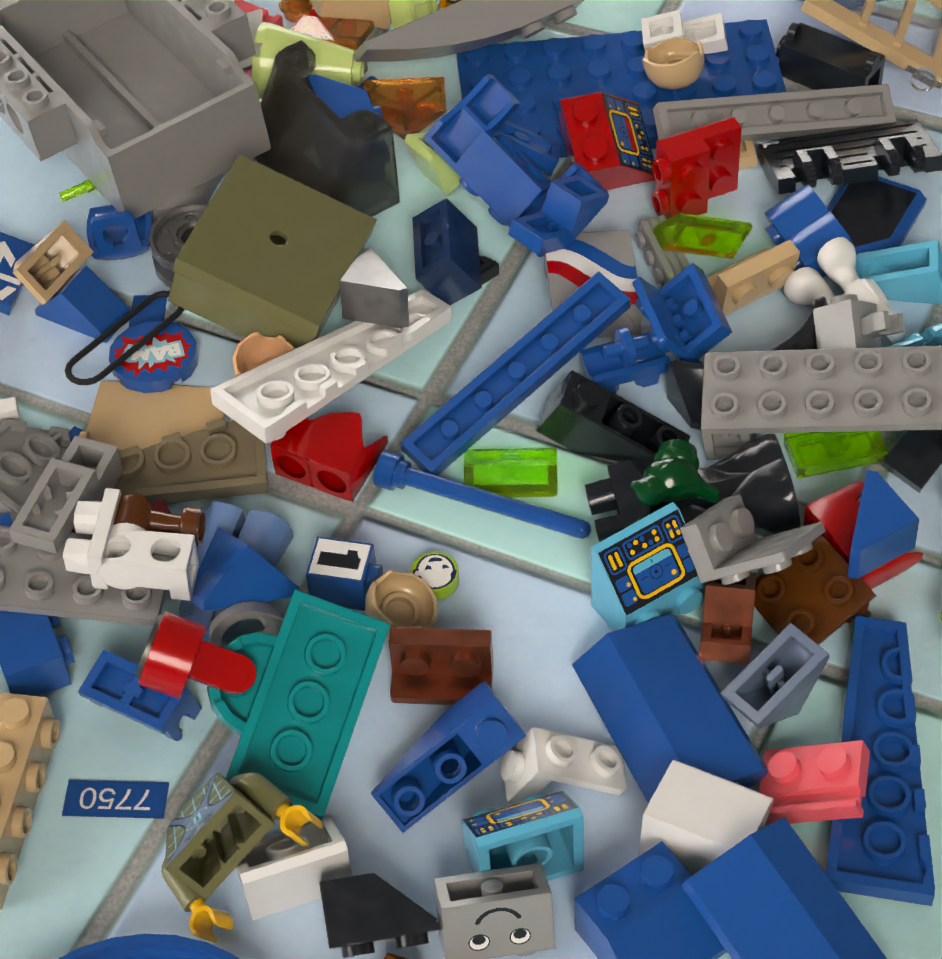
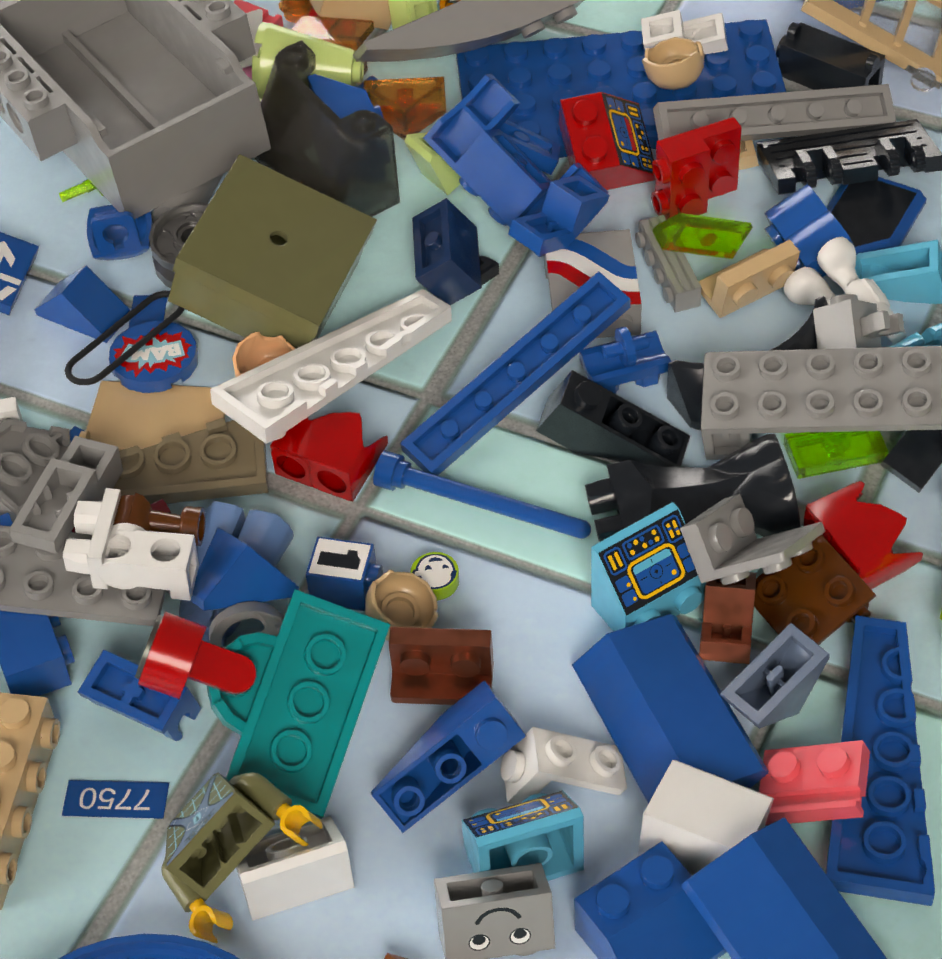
tan slope [12,220,94,305] -> none
black slope [319,873,439,958] -> none
flat silver slope [340,247,409,328] -> none
clear neon green slope [463,448,558,498] -> none
dark green animal [630,439,720,507] -> none
blue bracket [632,263,732,363] -> none
blue slope [848,470,919,579] -> none

